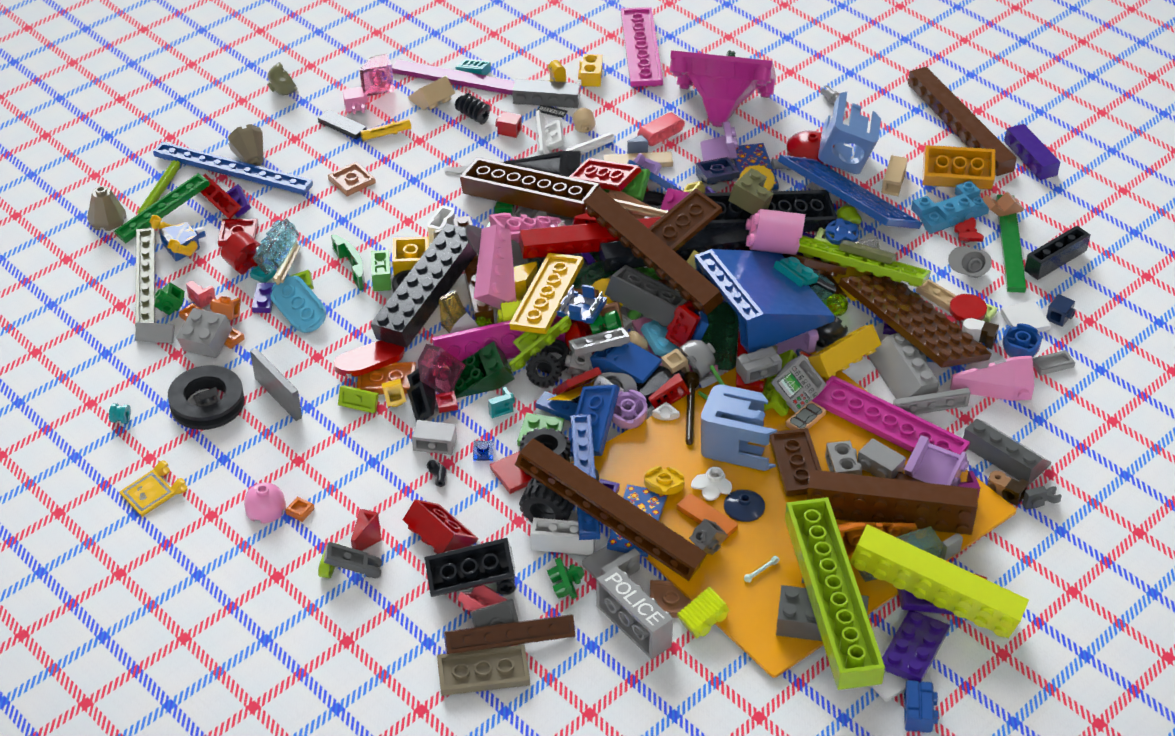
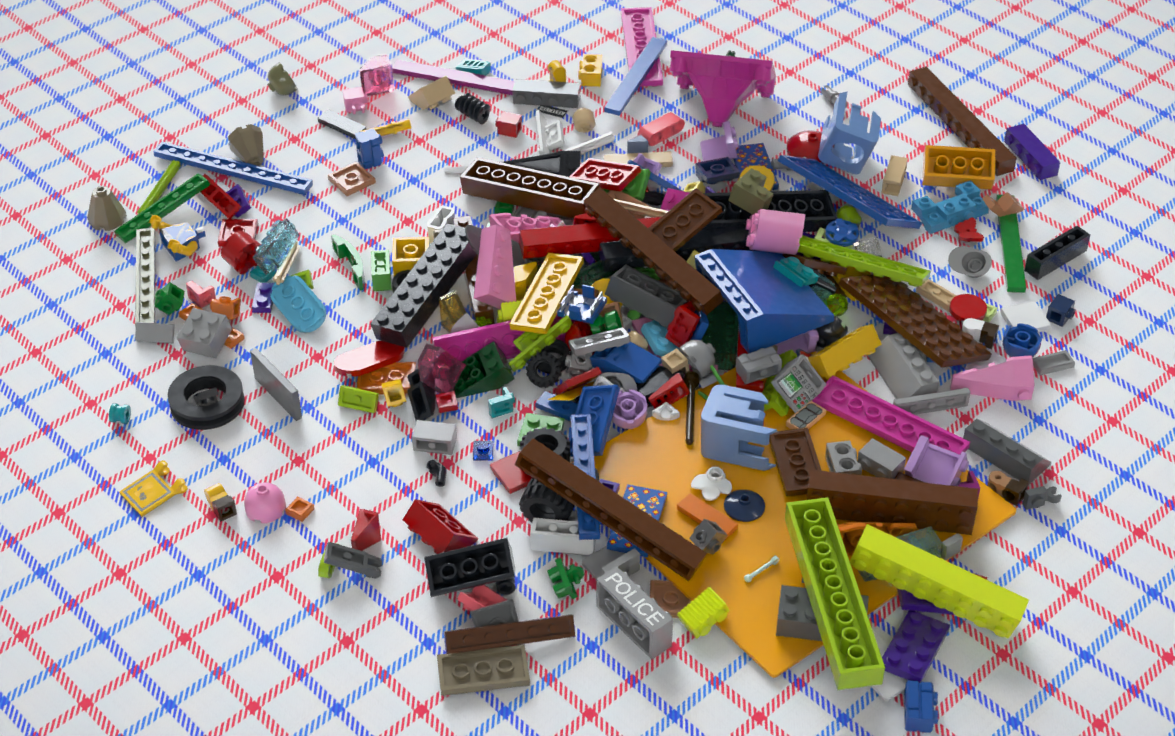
yellow tile [644,466,685,495] -> none
olive tile [839,240,897,264] -> none
none -> leg [204,483,237,522]
none -> blue brick [355,129,384,170]
none -> tile [604,37,667,116]

